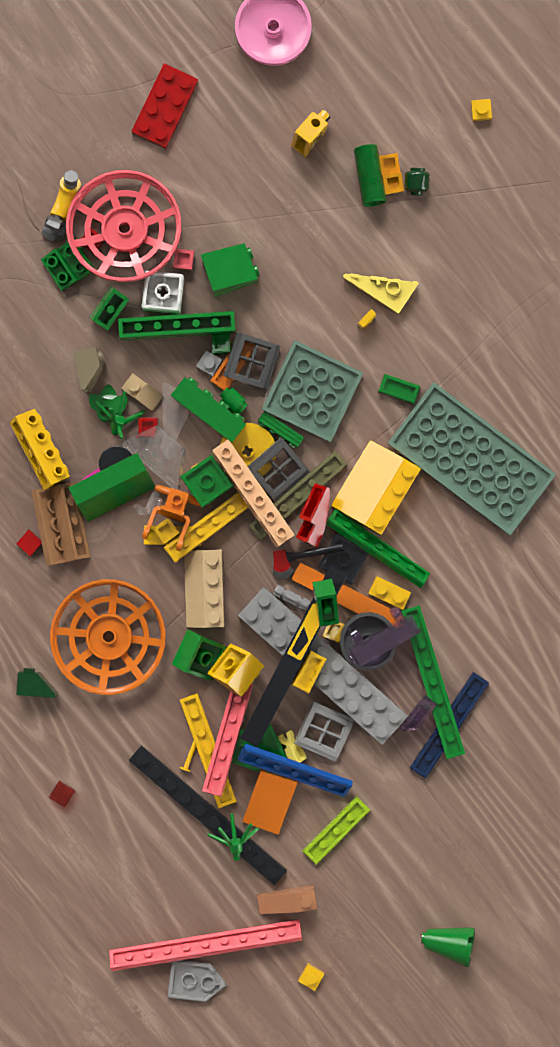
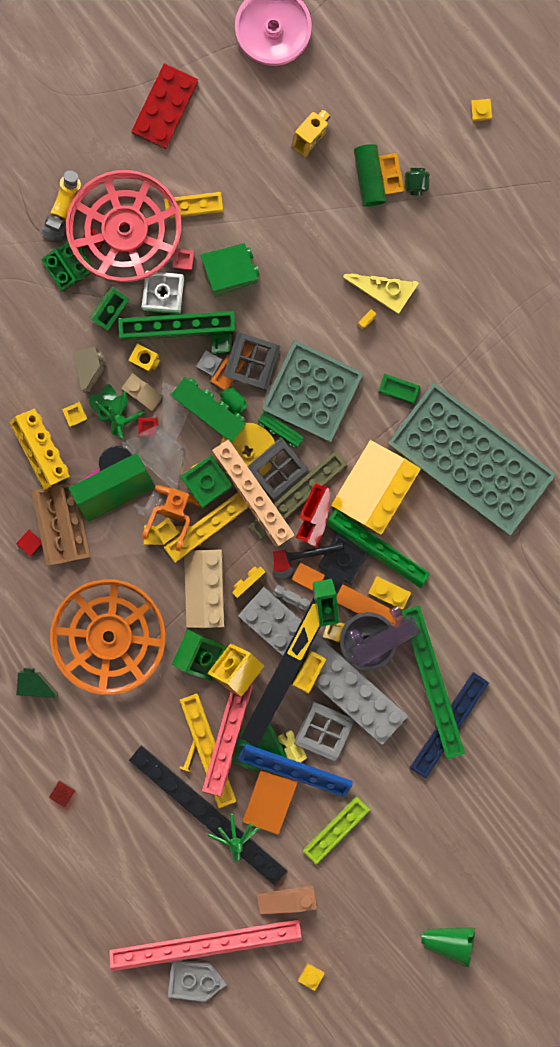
clear purple slope [400,696,437,731] -> none
none -> yellow plate [62,402,88,427]
none -> yellow brick [128,343,160,373]
none -> yellow tile [164,192,223,219]
none -> yellow plate [232,566,266,598]

